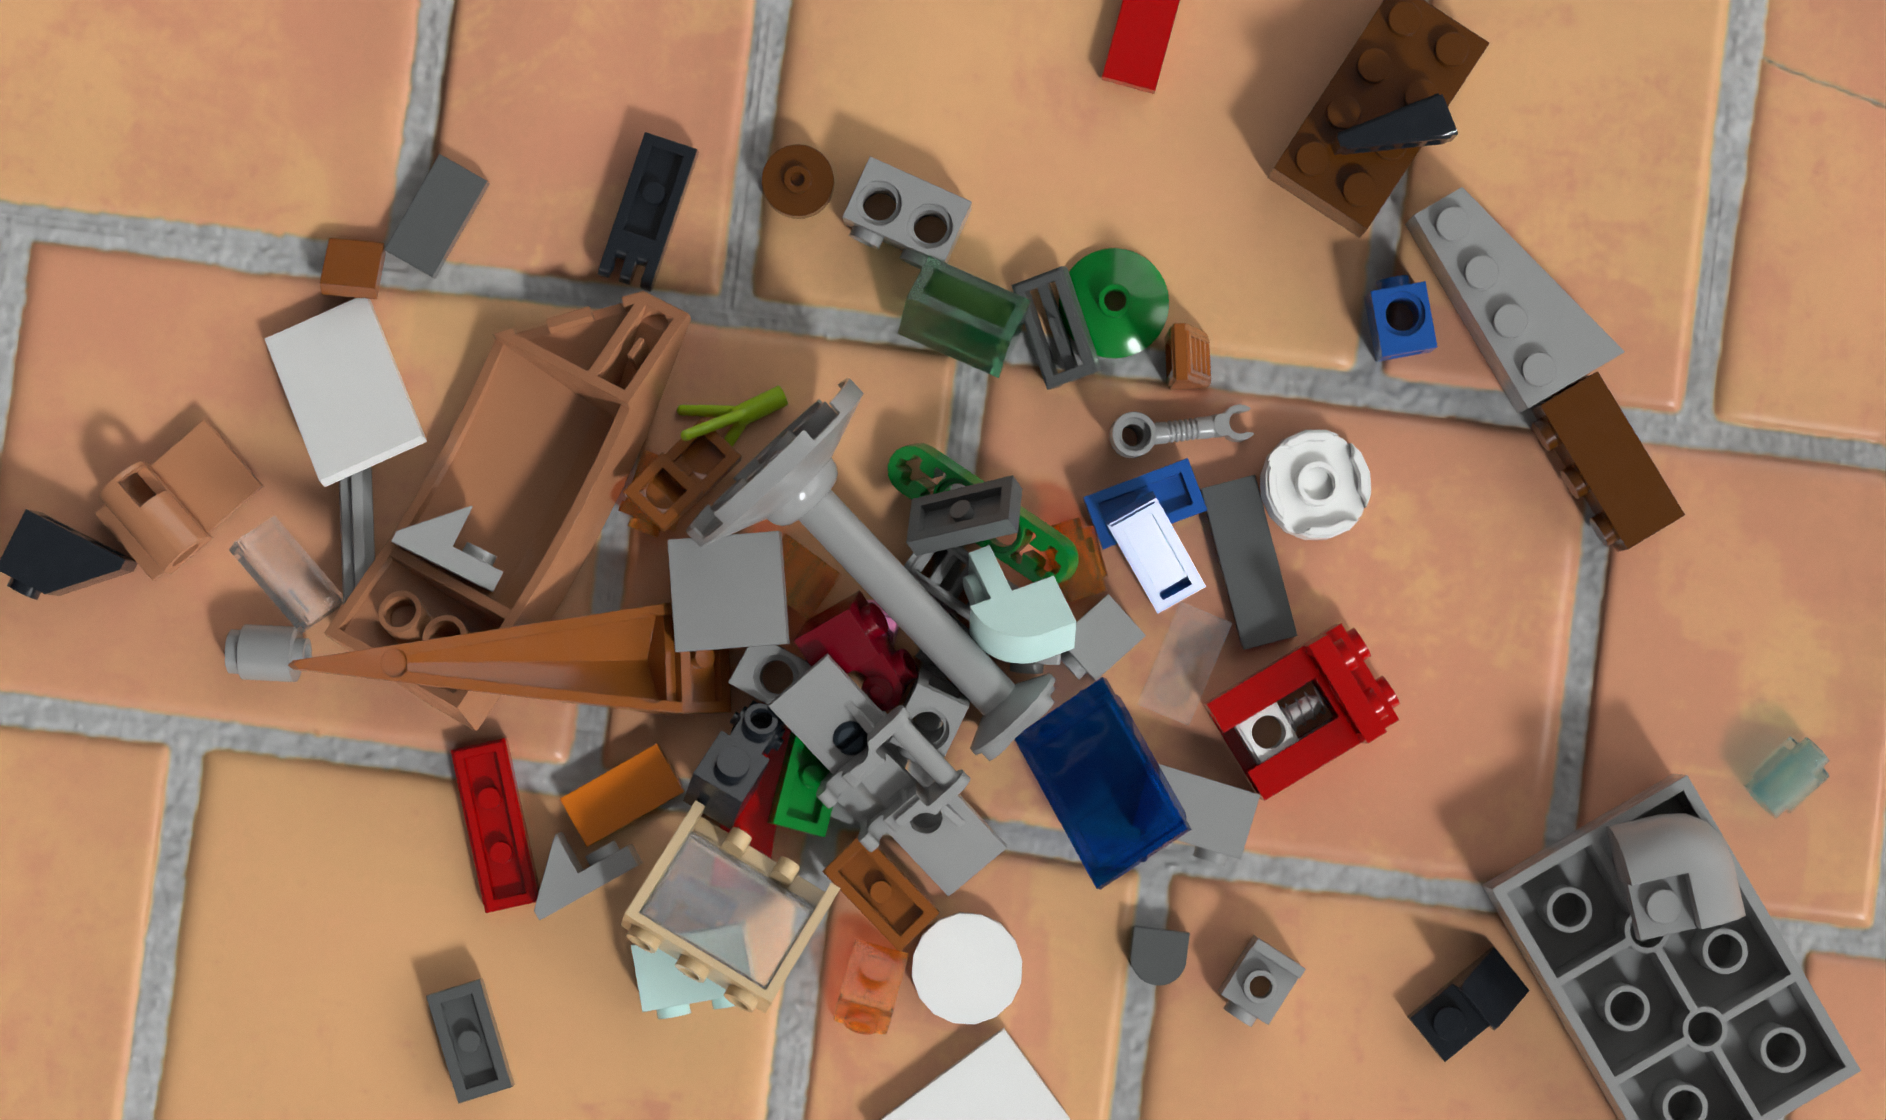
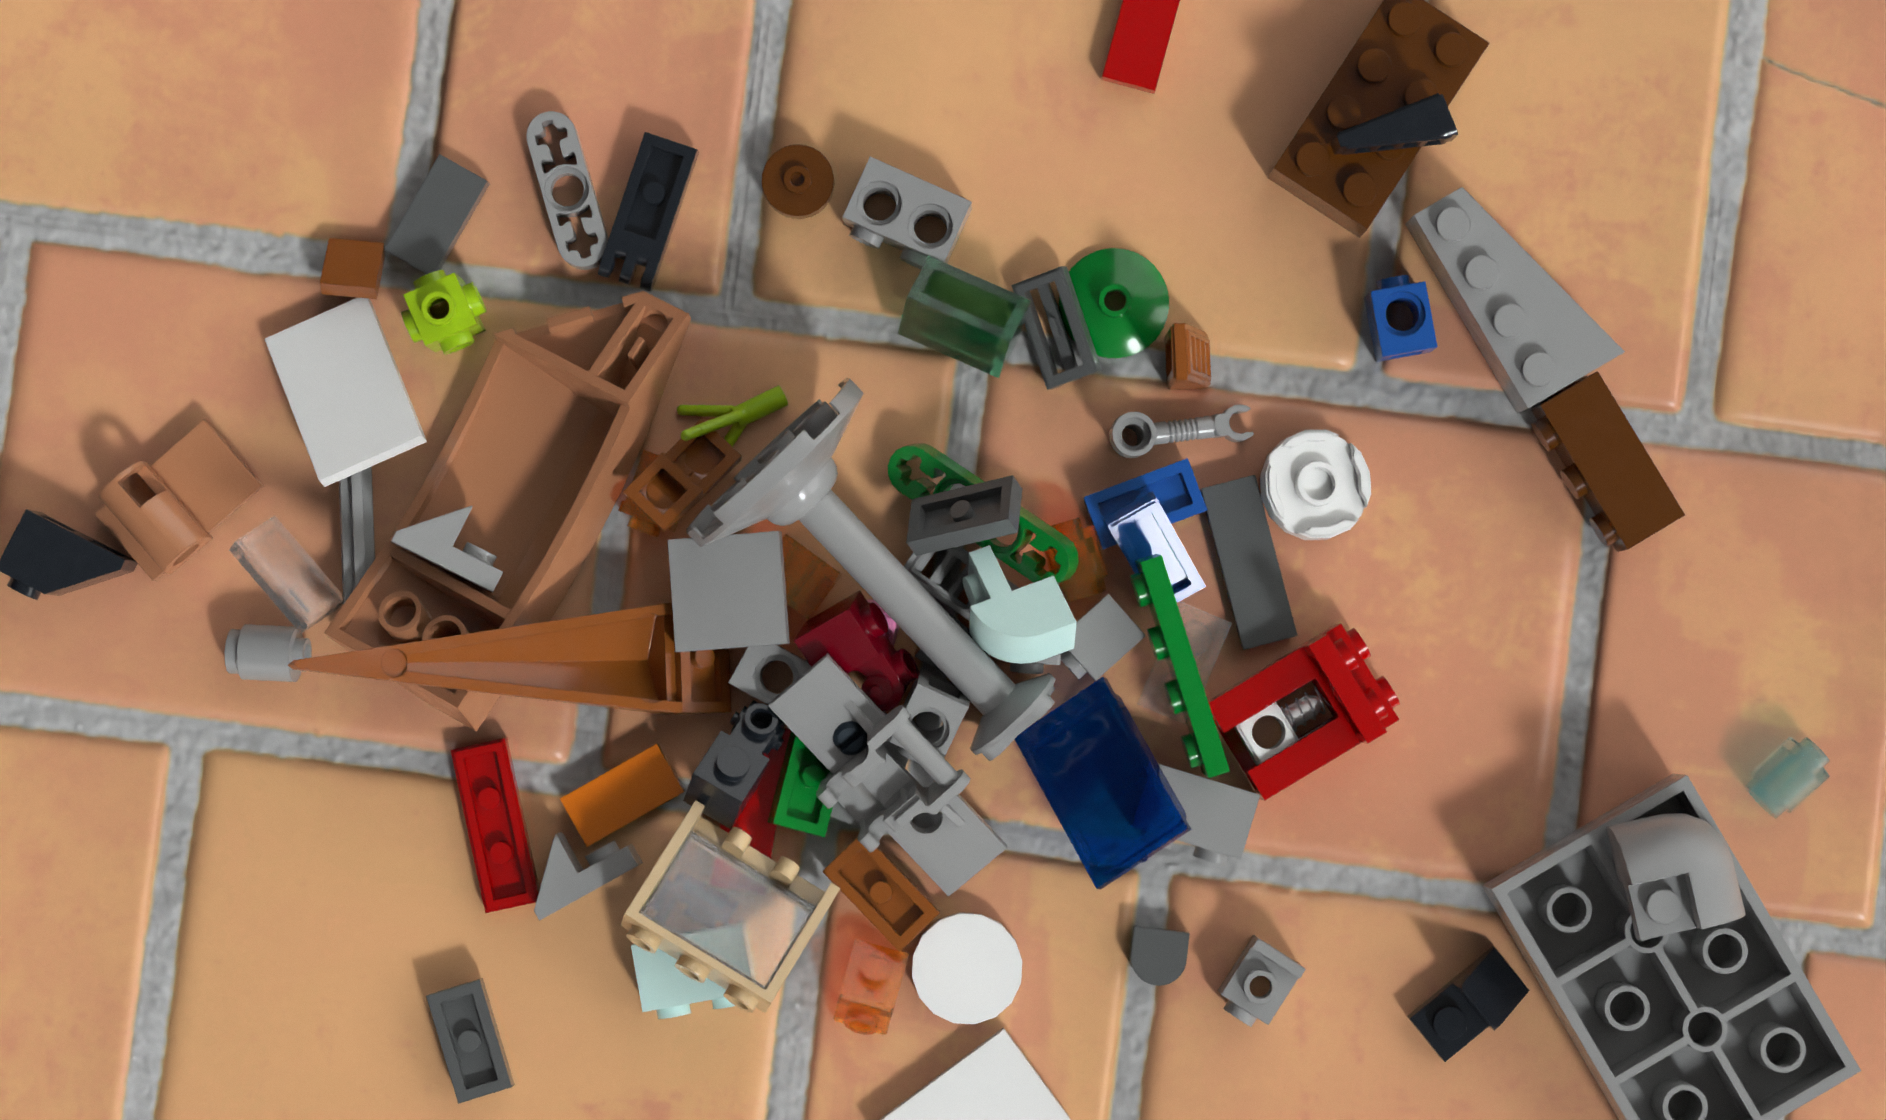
none -> lime brick [401,270,487,355]
none -> light grey beam [526,111,609,270]
none -> green plate [1130,553,1230,778]

